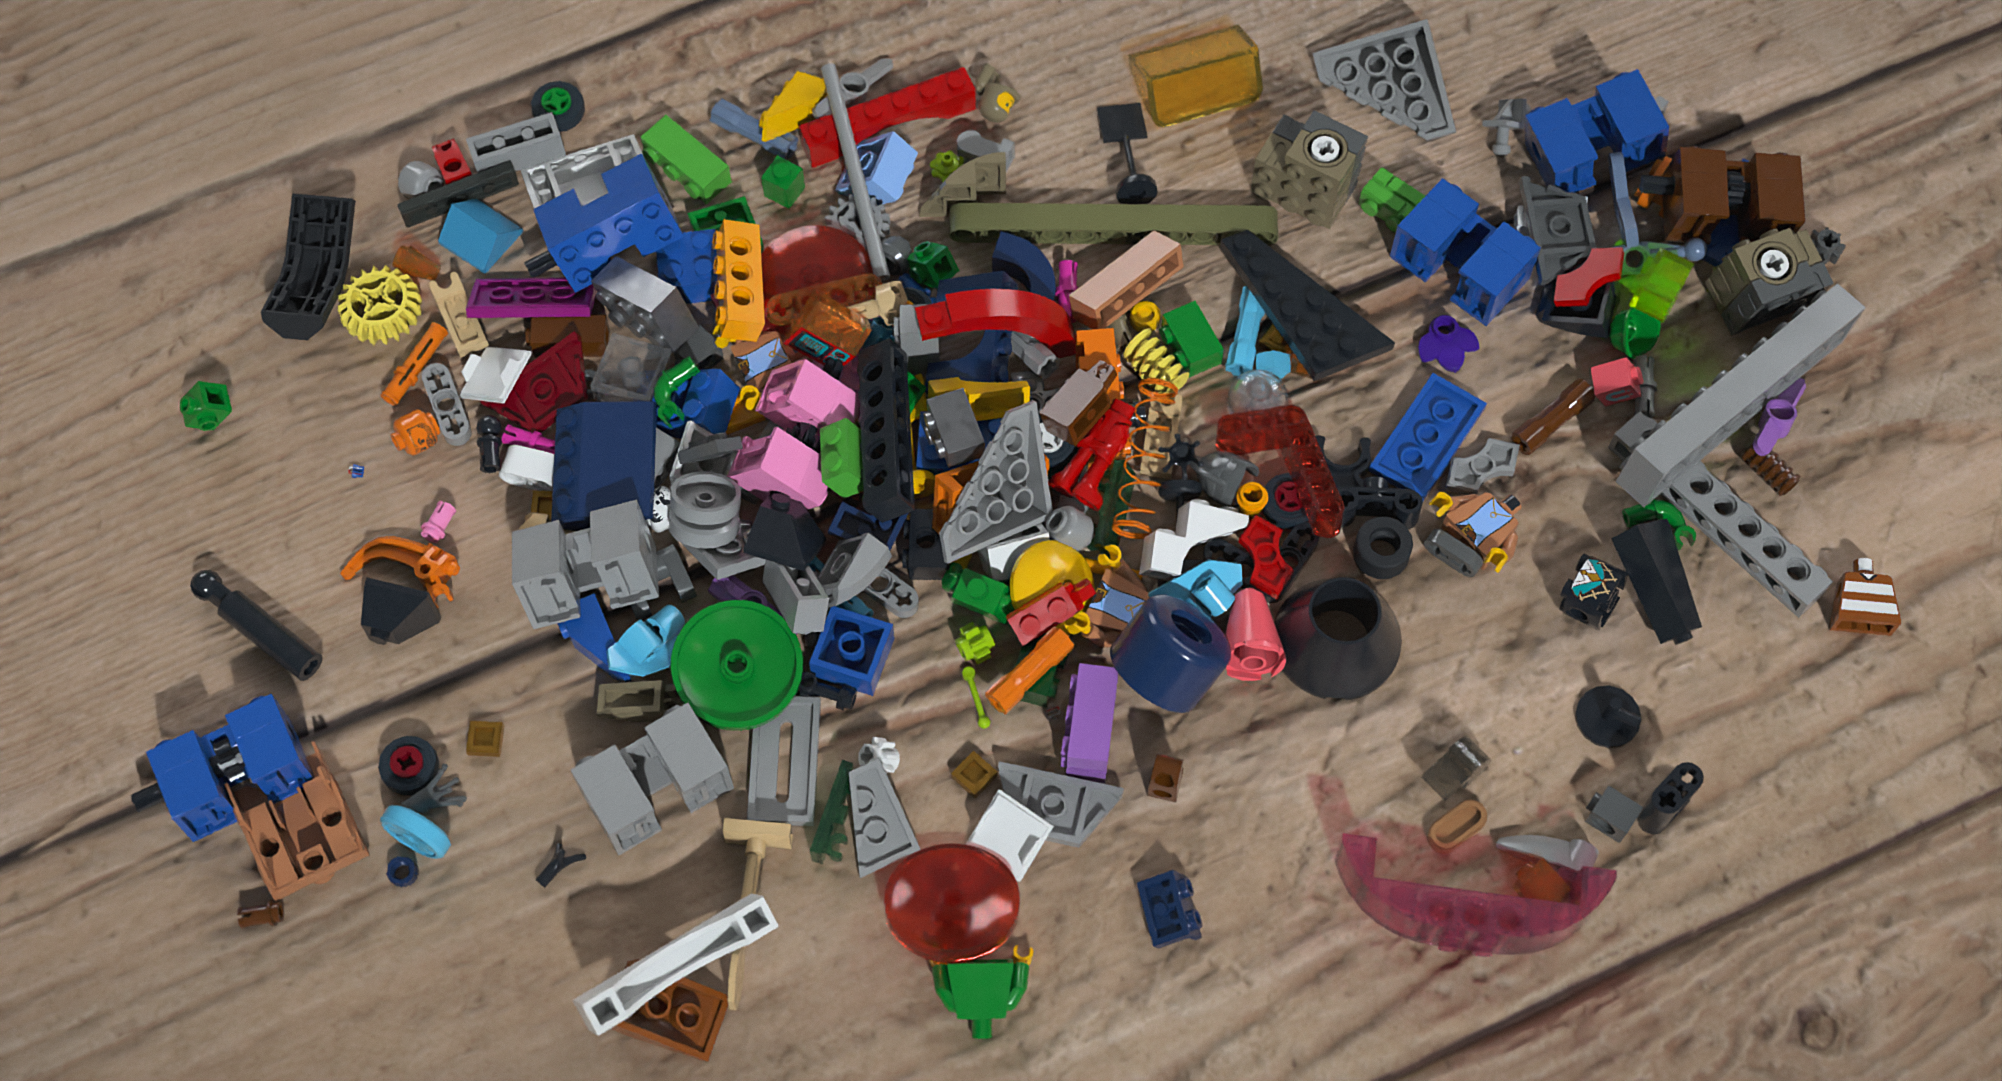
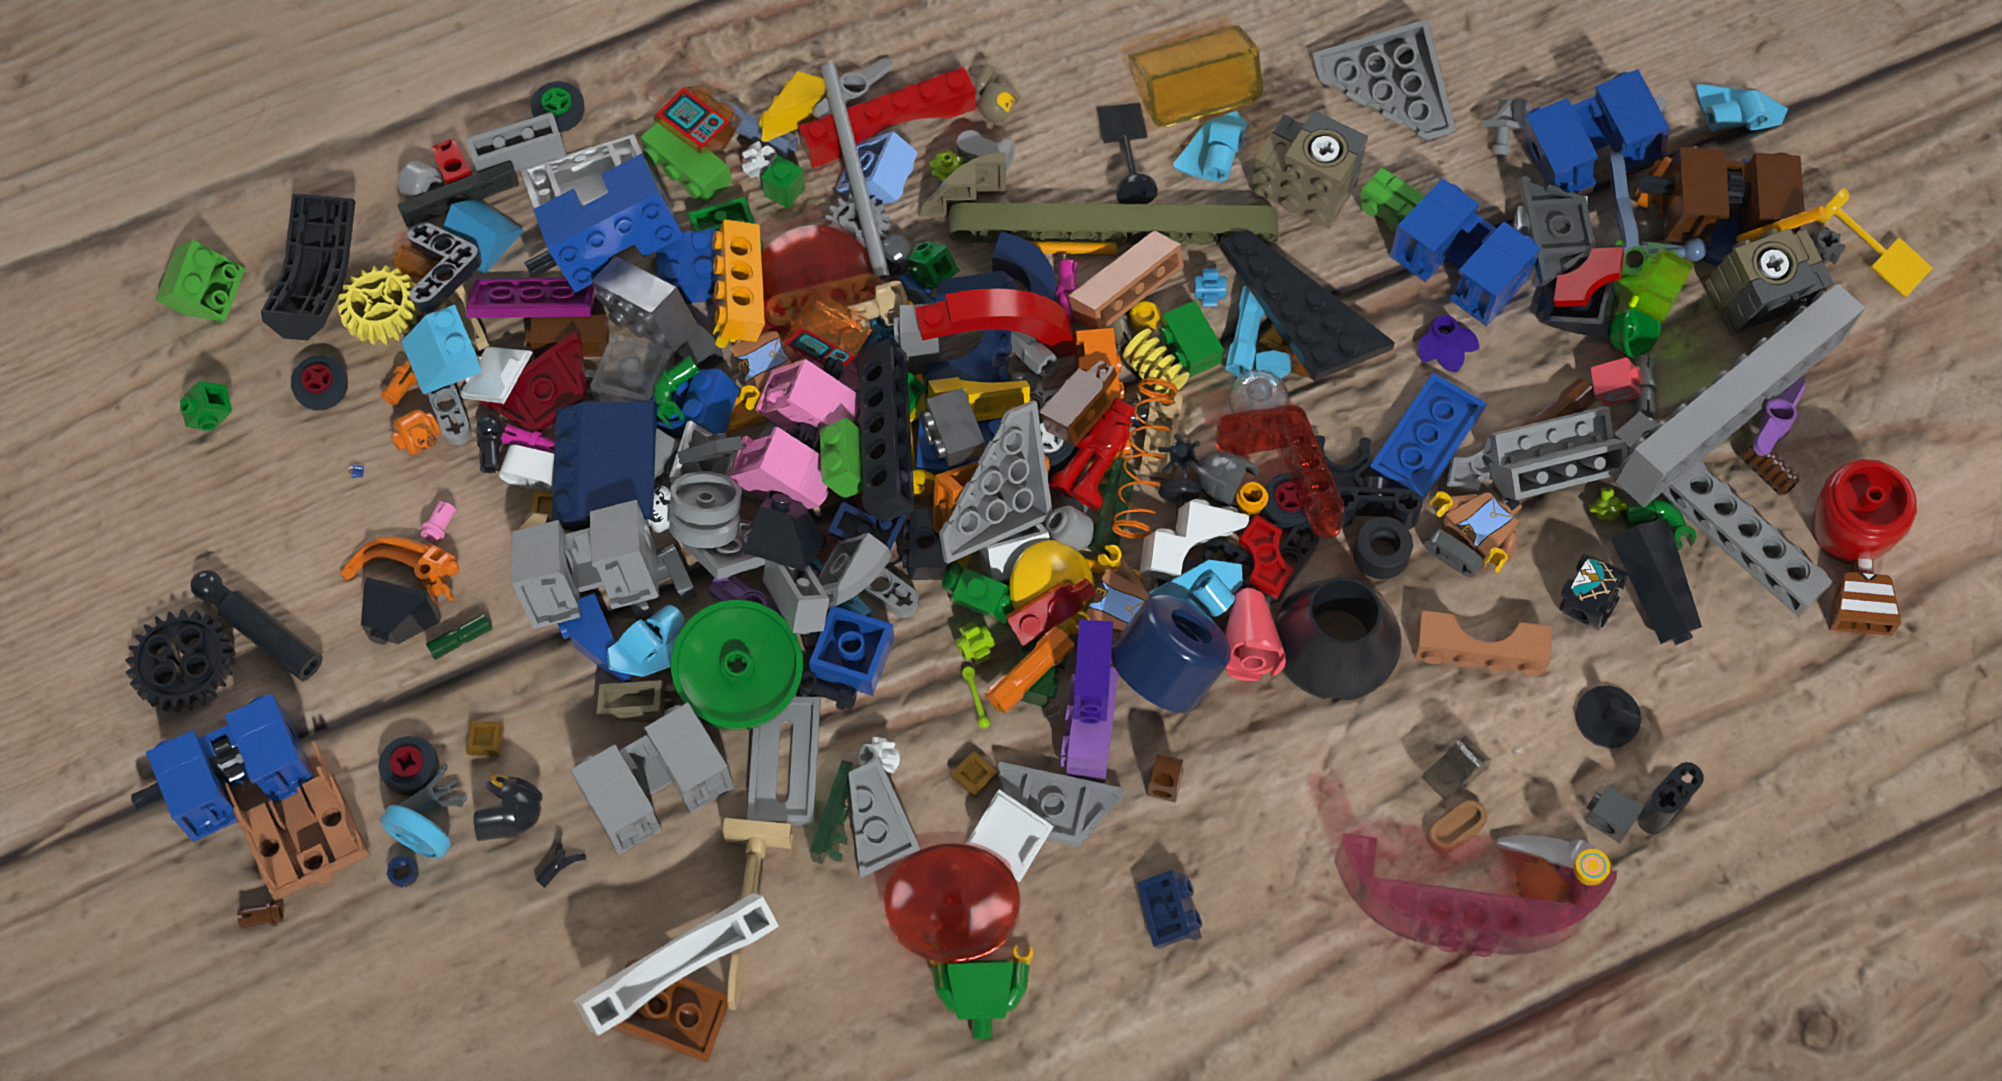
none -> black gear [125,609,235,713]
none -> bright green slope [155,239,245,322]
none -> black wheel [291,356,348,411]
none -> medium azure slope [401,305,482,395]
none -> black beam [407,222,482,313]
none -> dark green piece [426,613,493,660]
none -> black helmet [473,774,543,841]
none -> slope [653,85,742,154]
none -> white gear [742,142,777,181]
none -> light orange bar [1029,241,1117,255]
none -> dark purple window [1073,619,1113,724]
none -> medium azure panel [1173,111,1247,182]
none -> dark azure gear [1194,269,1226,307]
none -> nougat arch [1415,610,1552,676]
none -> light grey brick [1489,407,1628,500]
none -> yellow tile [1573,849,1610,886]
none -> lime plant [1589,487,1627,521]
none -> medium azure panel [1696,84,1788,132]
none -> light orange bar [1737,206,1826,243]
none -> red piece [1812,459,1917,564]
none -> yellow piece [1817,187,1933,298]

